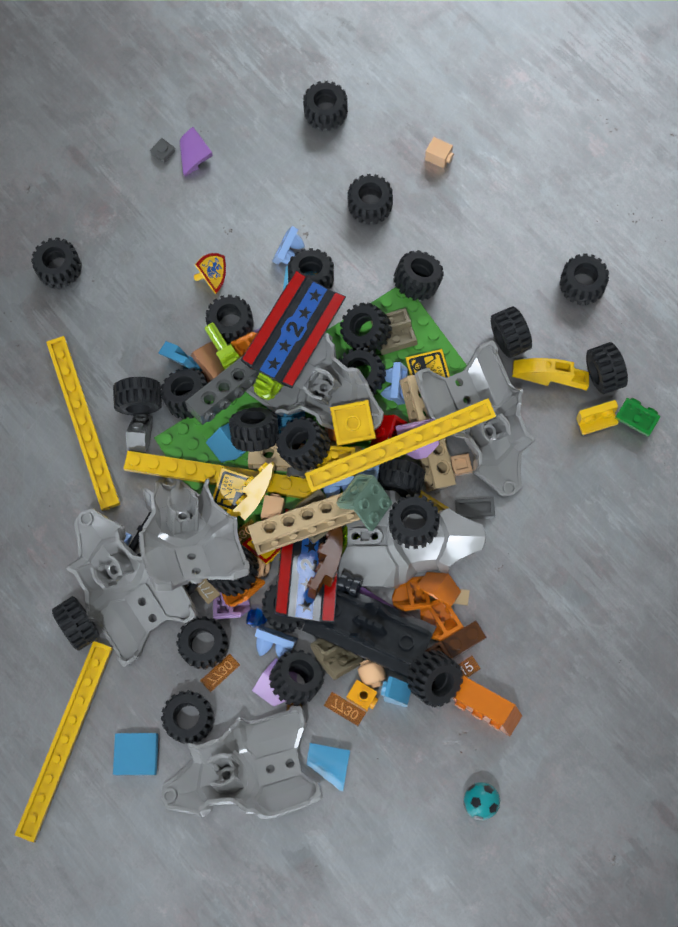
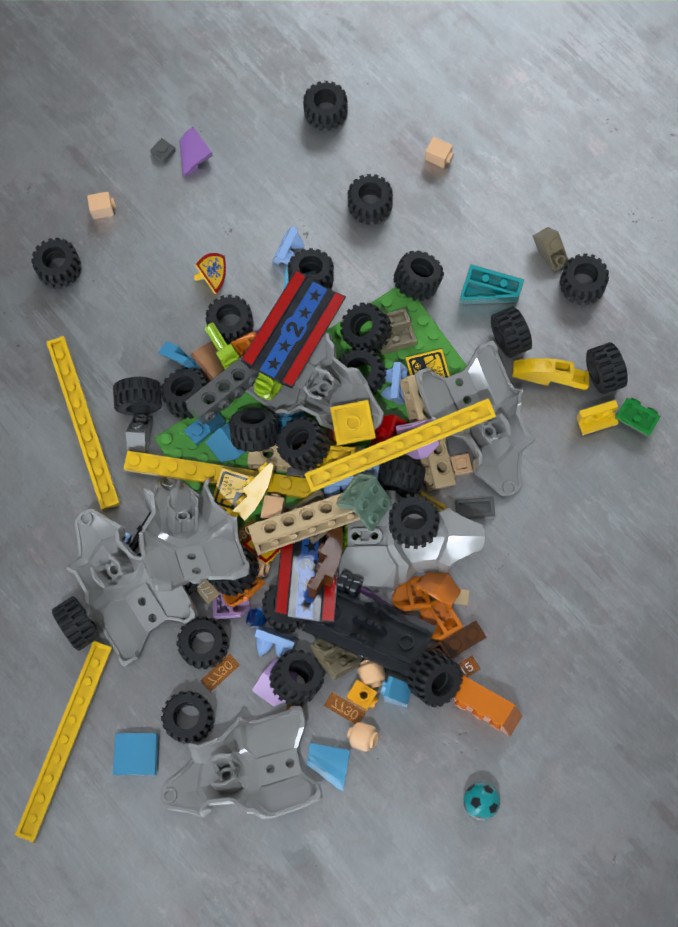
none -> light nougat brick [87,191,116,220]
none -> dark azure slope [184,413,226,446]
none -> light nougat head [347,722,379,752]
none -> teal wedge [459,264,524,305]
none -> dark tan slope [533,227,569,272]

